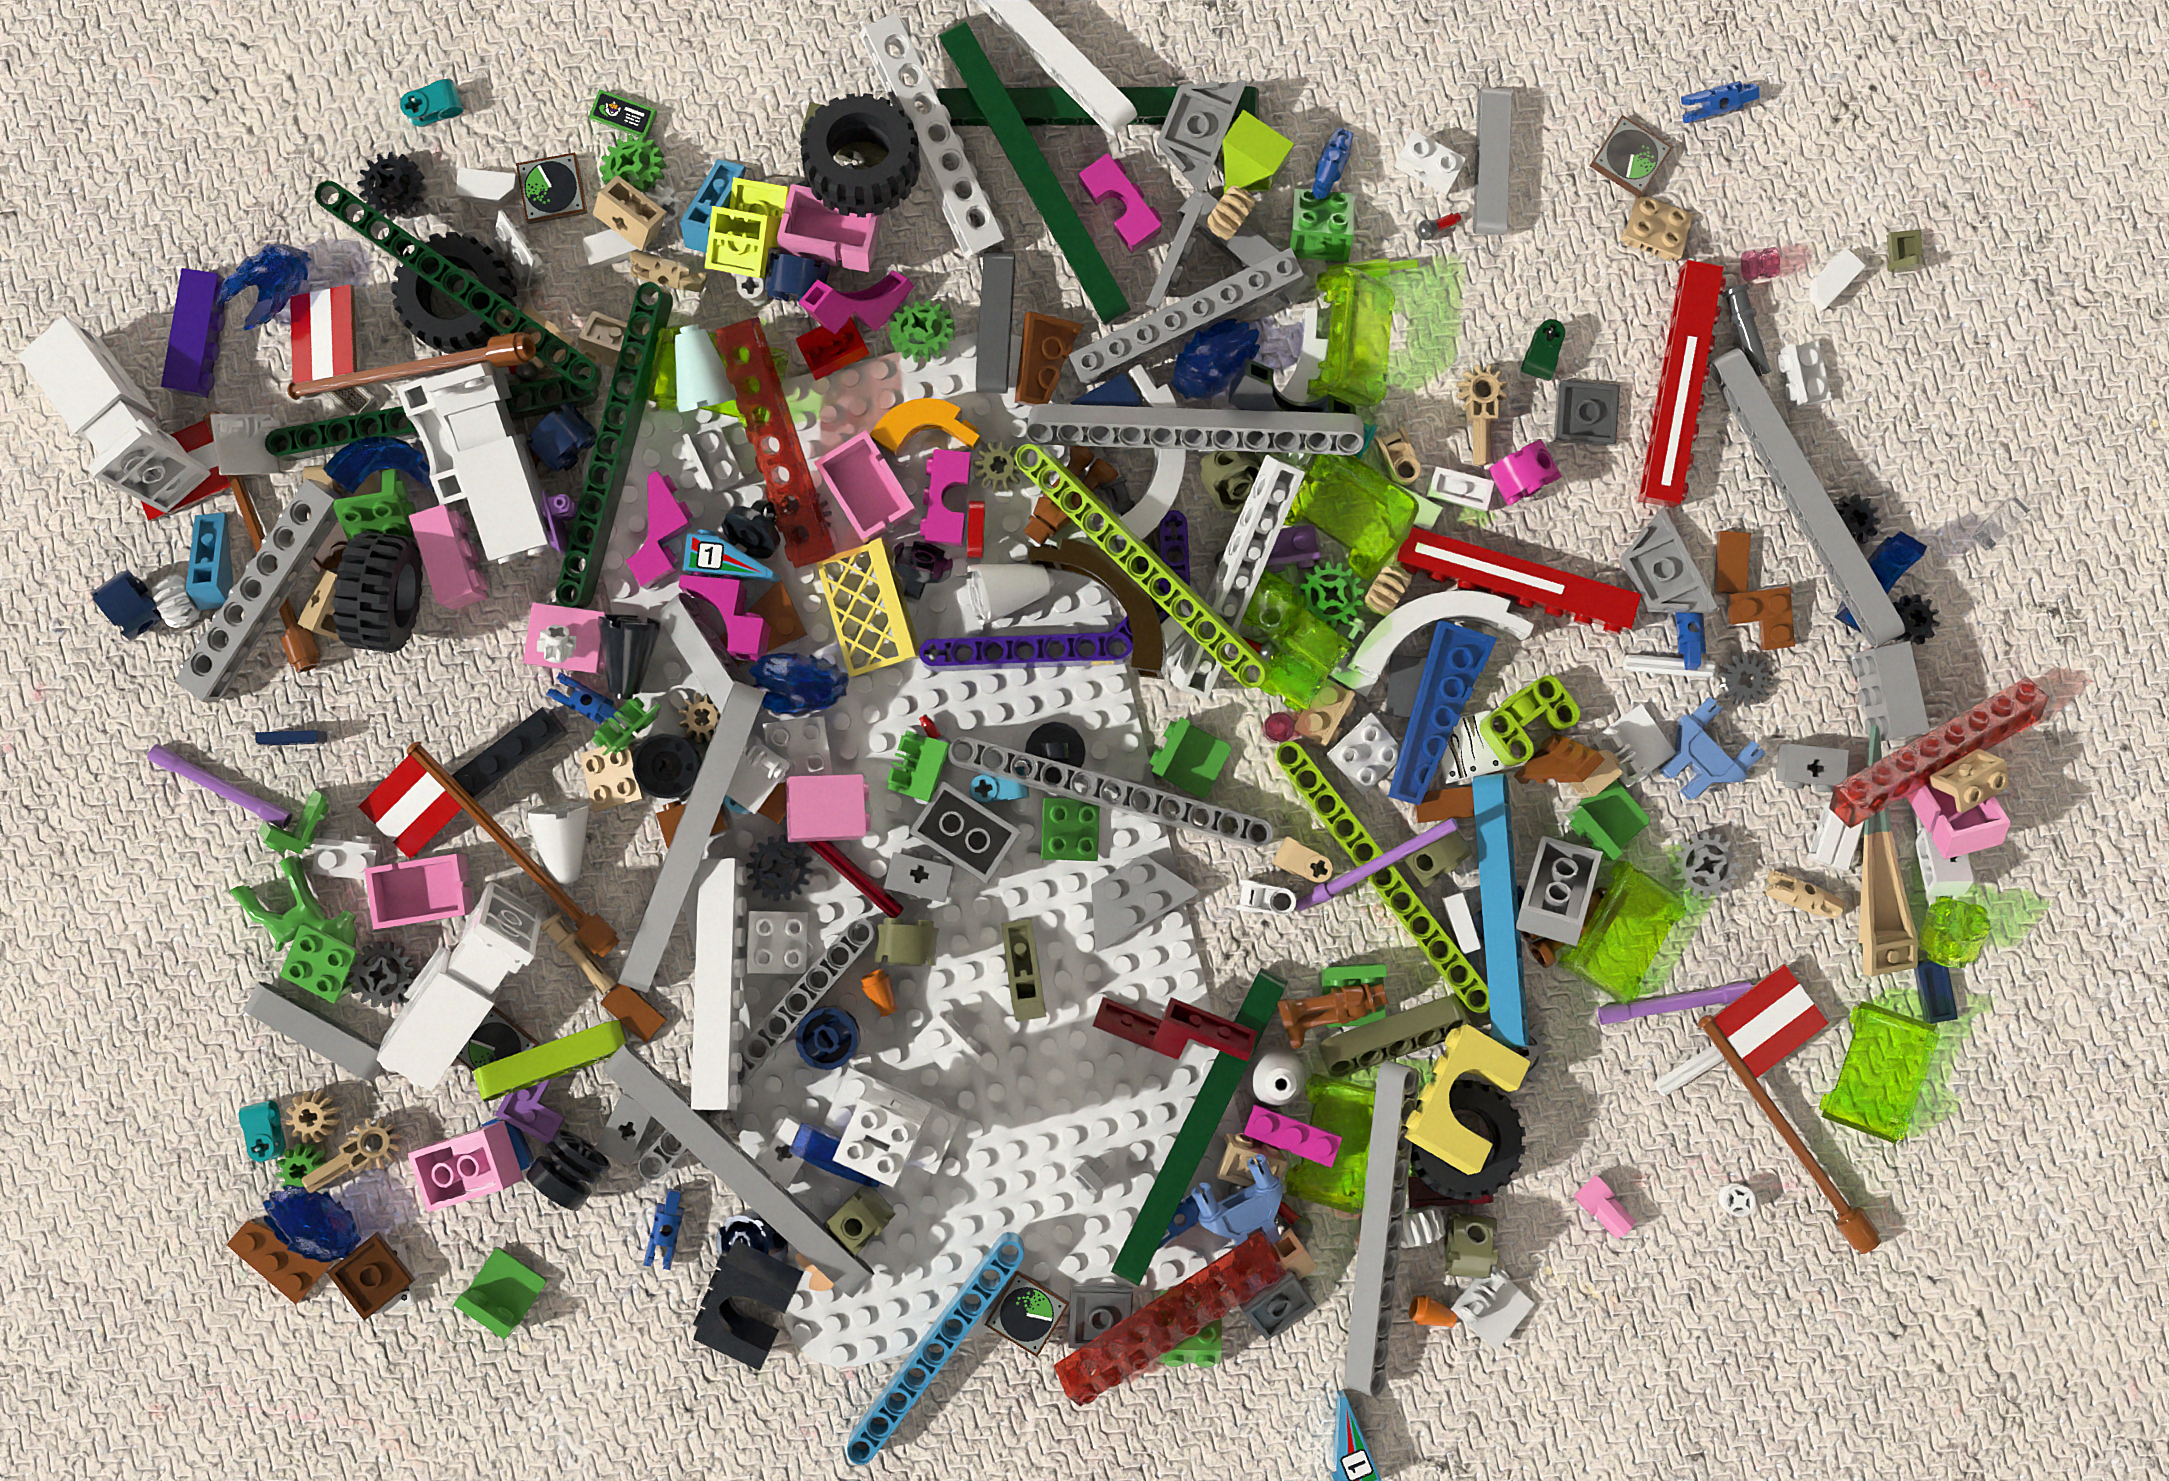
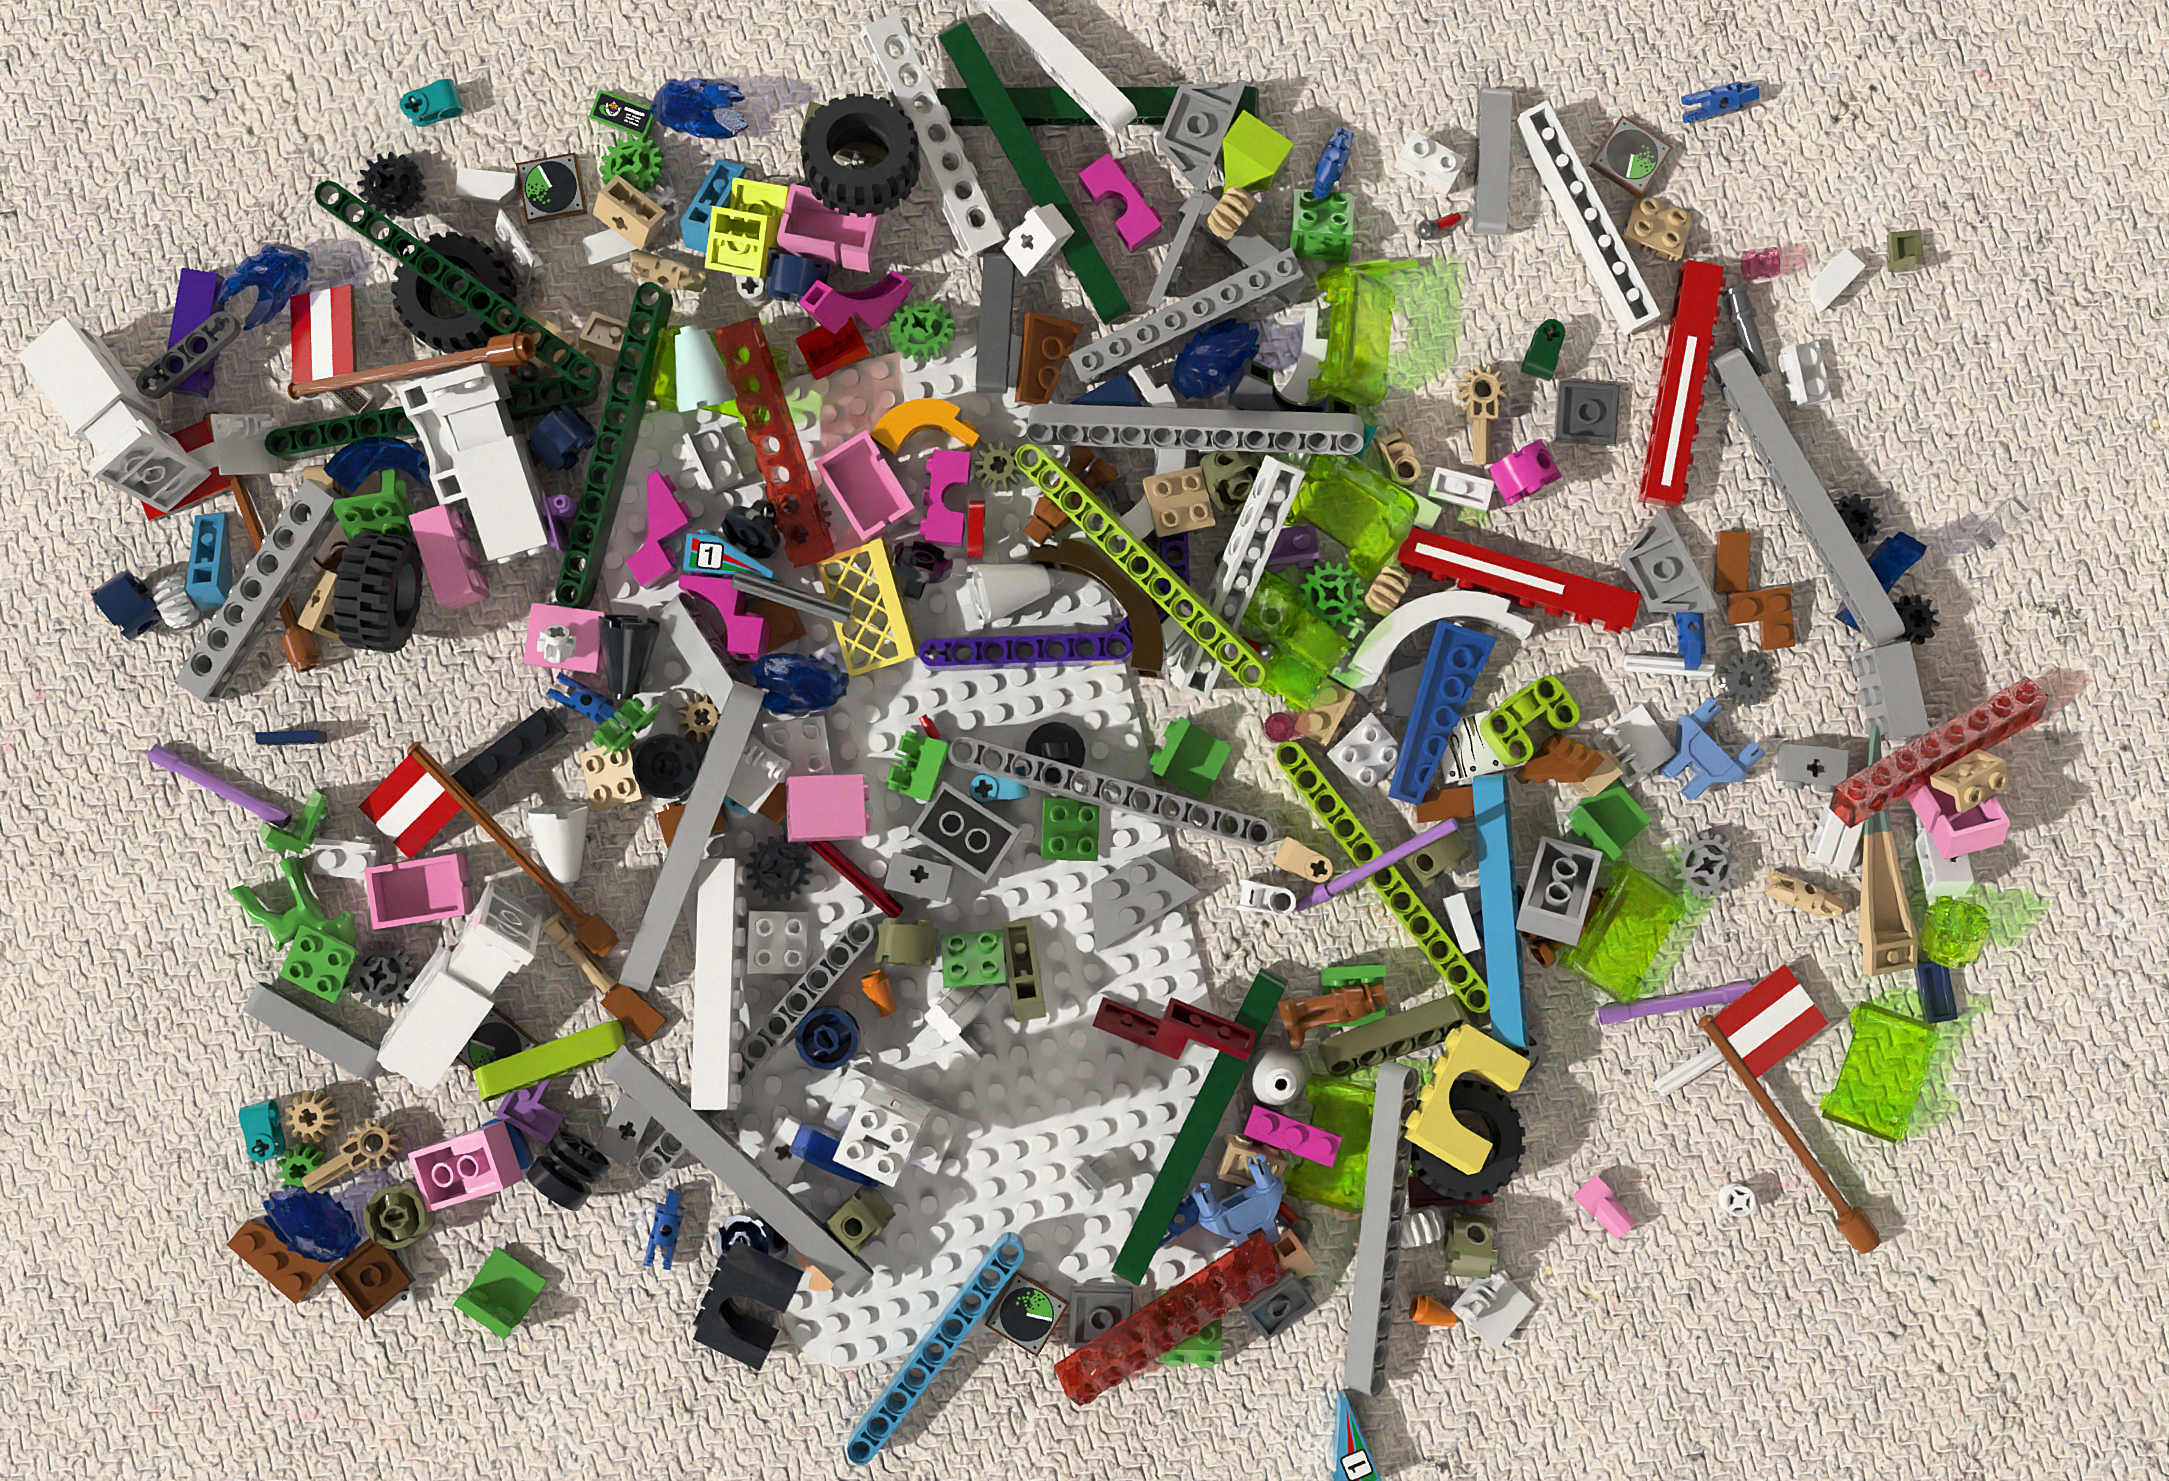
none -> dark grey beam [136,311,241,399]
none -> olive brick [363,1181,436,1249]
none -> clear blue head [650,78,748,139]
none -> dark grey axle [731,571,851,624]
none -> white brick [924,984,996,1042]
none -> bright green hinge [941,929,1006,988]
none -> white brick [1002,203,1075,277]
none -> tan bracket [1143,466,1216,538]
none -> white brick [1514,100,1661,336]

